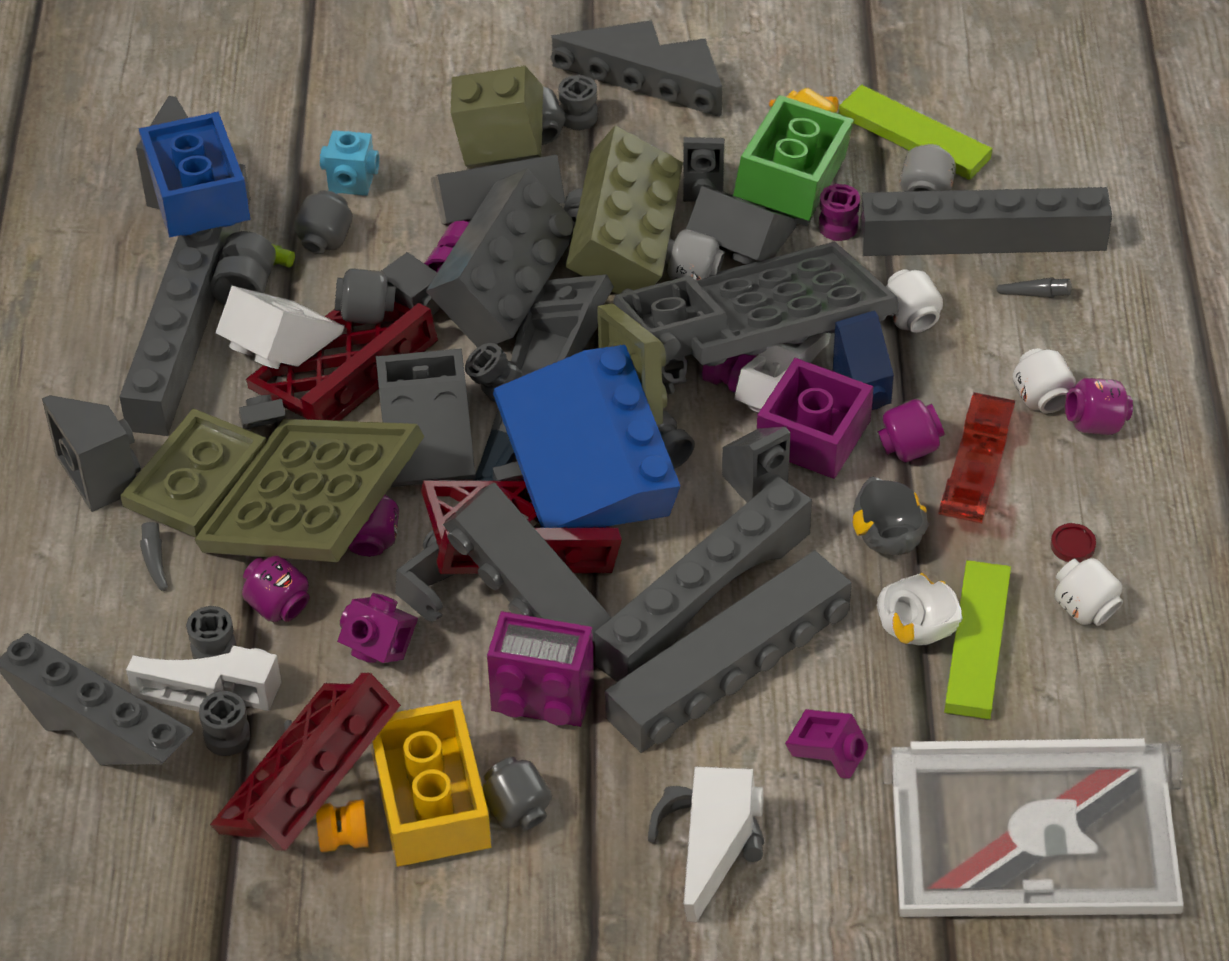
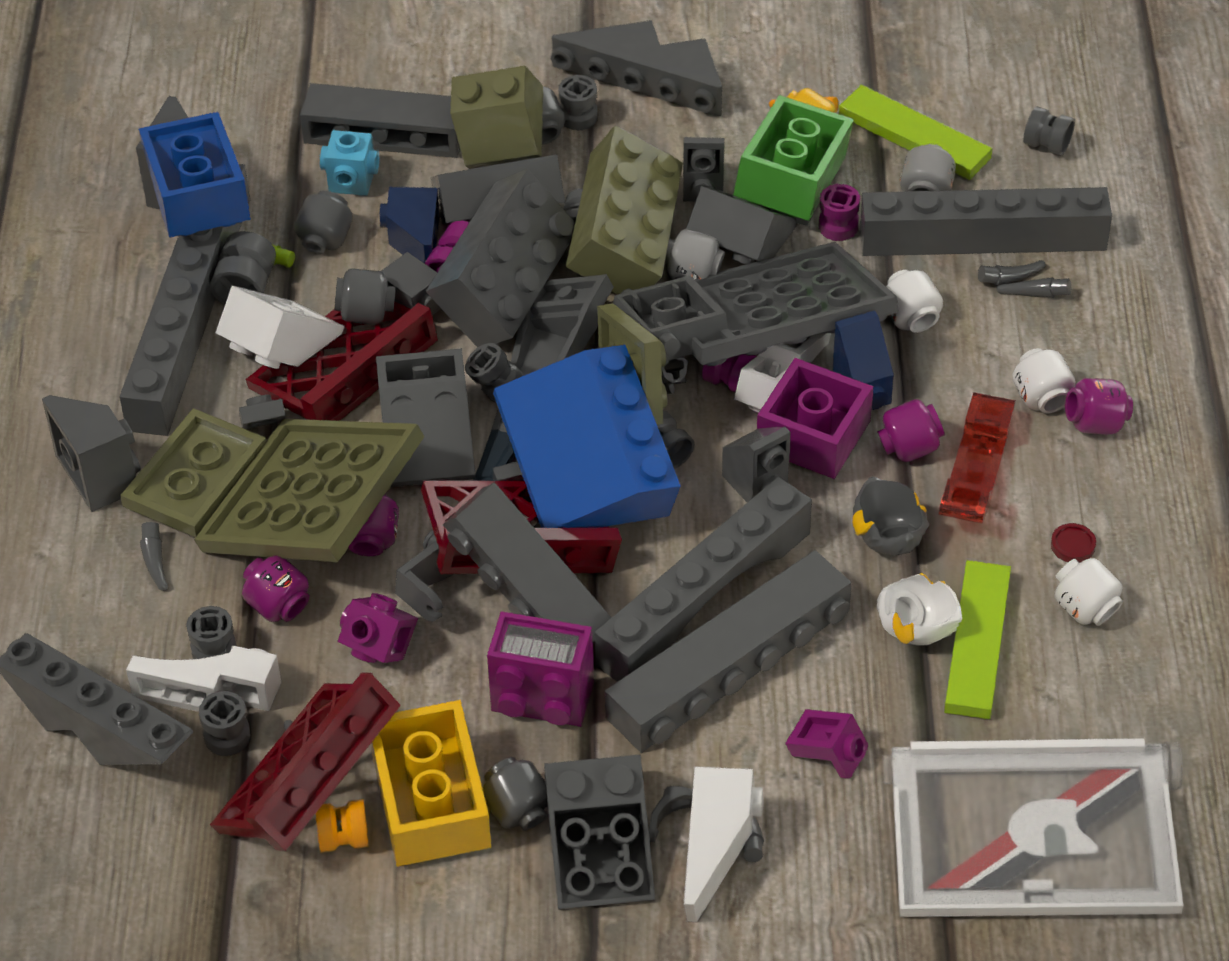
none -> dark grey brick [300,83,460,158]
none -> dark blue slope [380,187,440,263]
none -> dark grey slope [544,754,656,910]
none -> dark grey helmet [978,260,1046,285]
none -> dark grey wheel [1023,106,1075,156]

